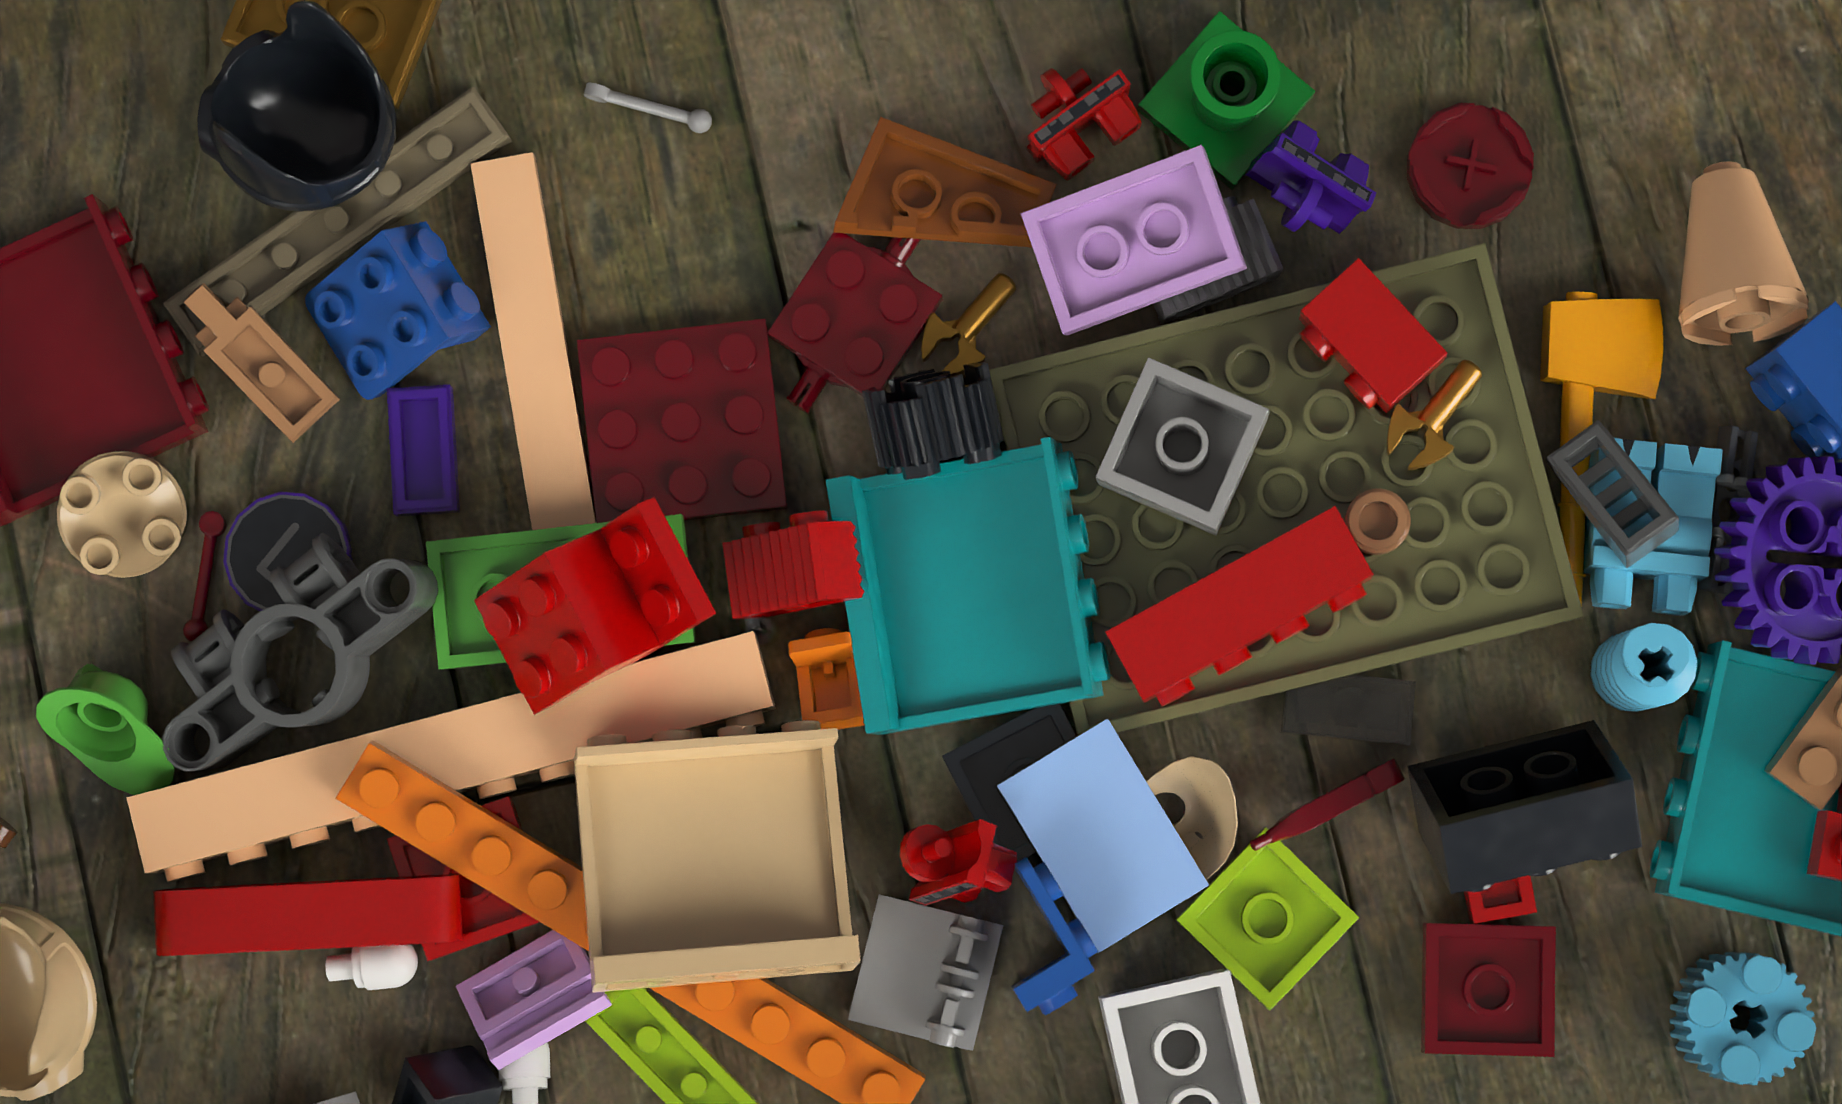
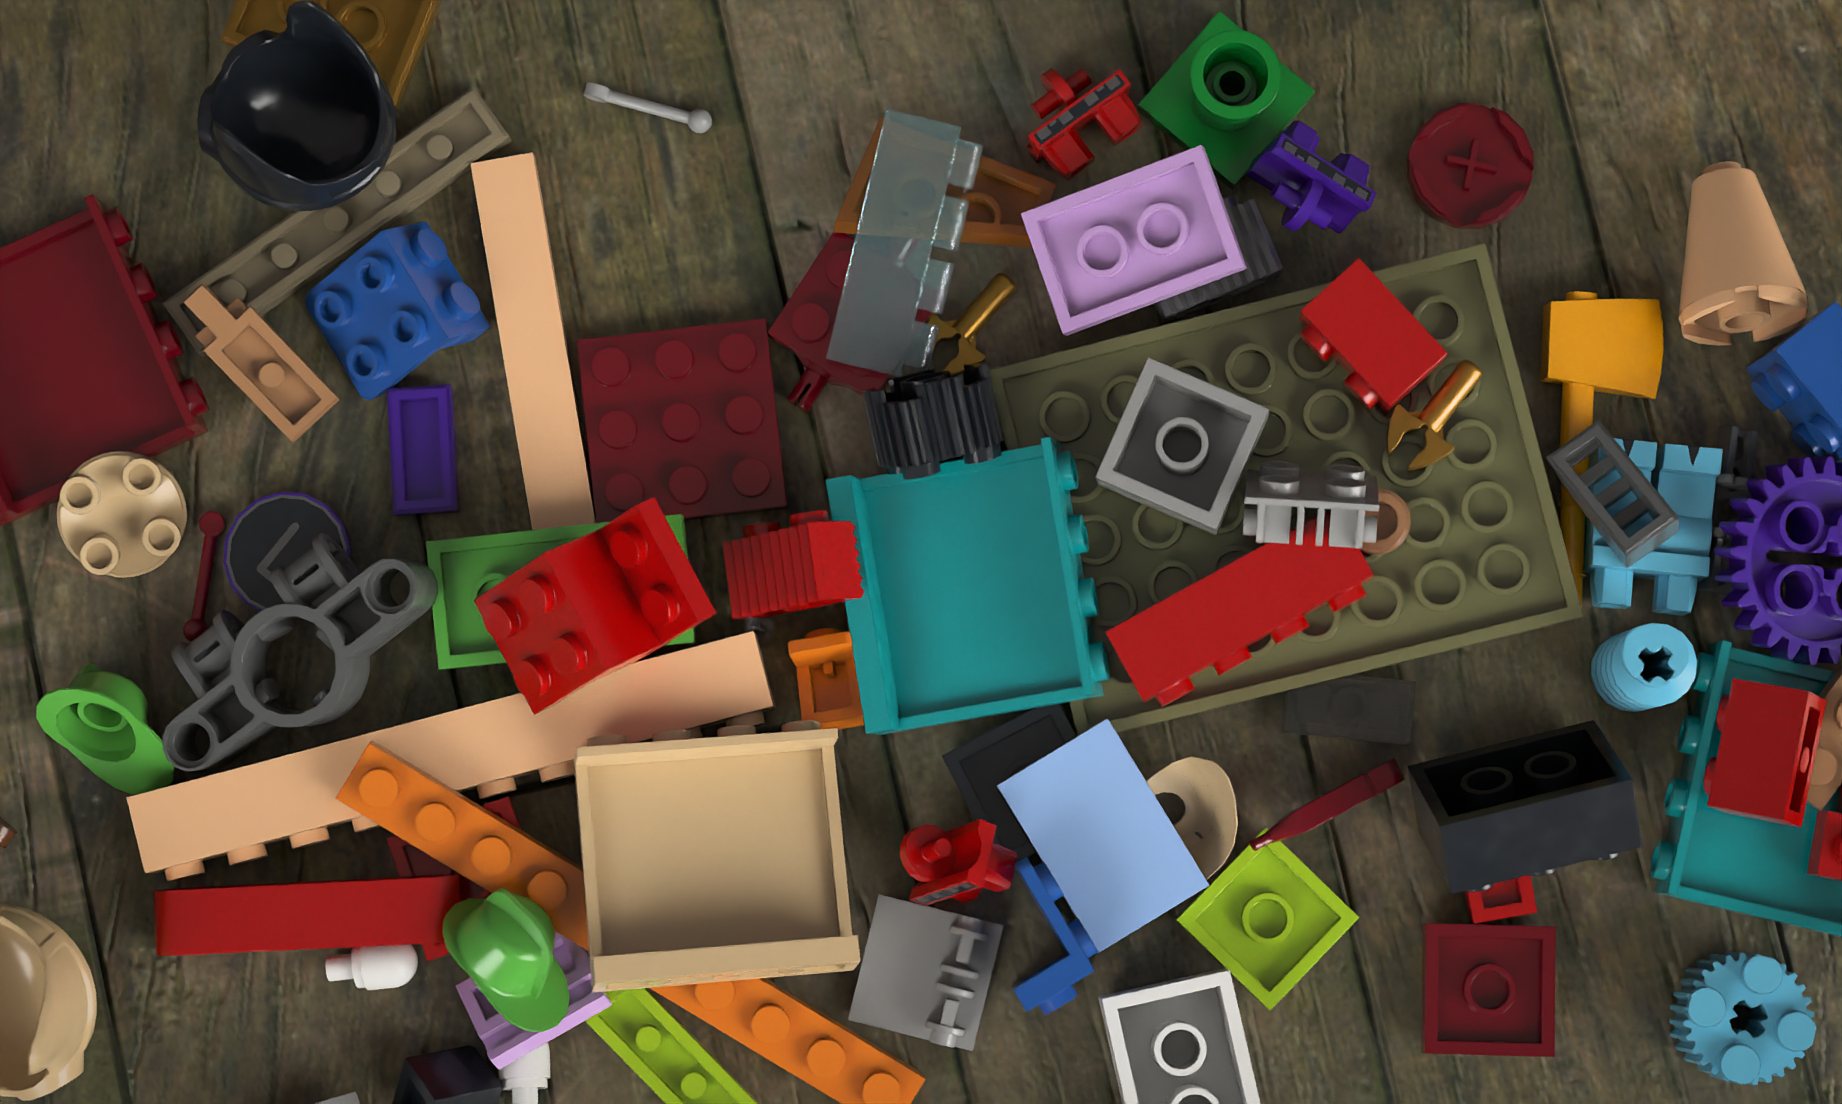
none -> bright green piece [442,888,570,1032]
none -> clear light blue windscreen [826,108,983,377]
none -> light grey hinge [1243,461,1379,549]
none -> red brick [1704,678,1827,827]

